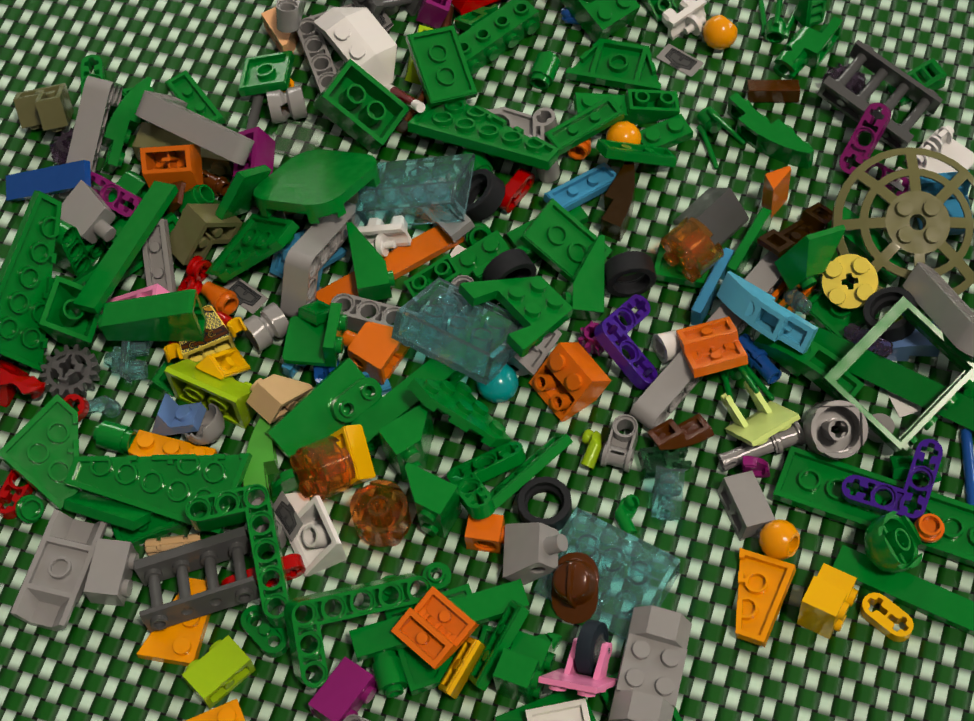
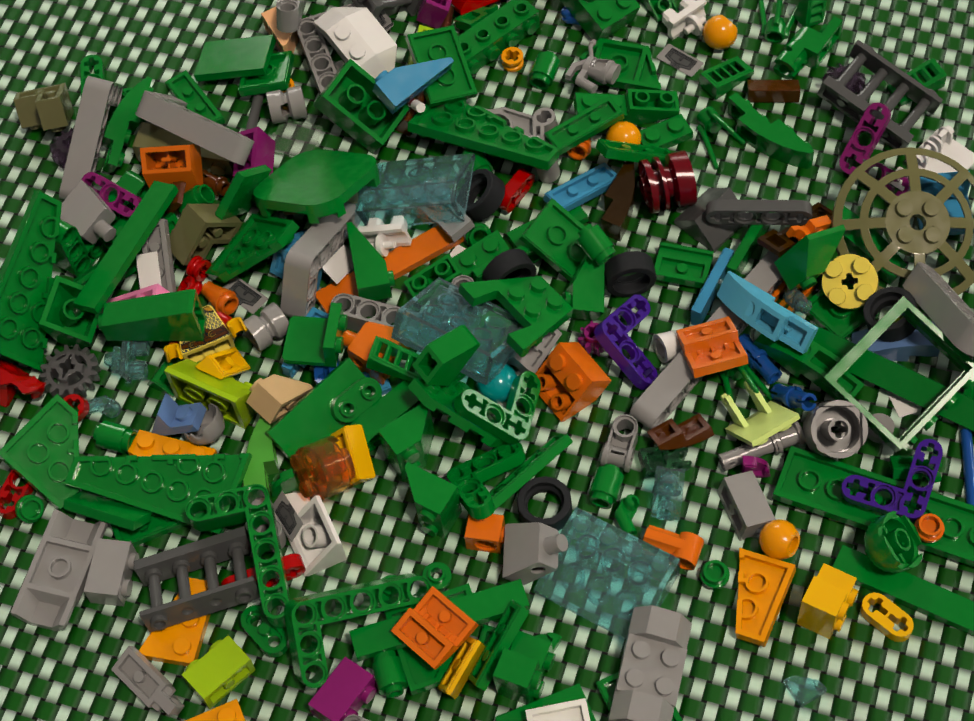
blue tile [6,160,91,202] -> none
tan axle [145,533,202,556] -> none
green tile [298,300,331,325] -> none
clear orange brick [350,480,411,547] -> none
plate [538,620,617,697] -> none
reddish brown piece [551,552,599,624] -> none
lime arm [581,429,602,469] -> none
clear orange brick [660,217,724,282] -> none
orange slope [762,166,791,218] -> none
clear purple axle [844,323,893,358] -> none
none -> light grey hinge [112,646,185,716]
none -> white sticker [136,251,162,289]
none -> green tile [194,35,276,82]
none -> white sticker [322,244,354,284]
none -> green slope [366,336,422,382]
none -> dark azure slope [373,57,454,114]
none -> green slope [412,325,481,386]
none -> green beam [454,371,541,445]
none -> light orange bush [501,47,524,72]
none -> light grey piece [565,39,621,94]
none -> green brick [577,224,616,265]
none -> green brick [589,464,624,509]
none -> dark red wheel [638,150,697,214]
none -> orange piece [641,525,705,570]
none -> green slope [699,56,754,100]
none -> green plate [700,560,730,589]
none -> dark grey beam [706,199,812,225]
none -> blue pin [771,383,817,411]
none -> clear light blue tile [783,676,827,708]
none -> orange plate [786,215,832,241]

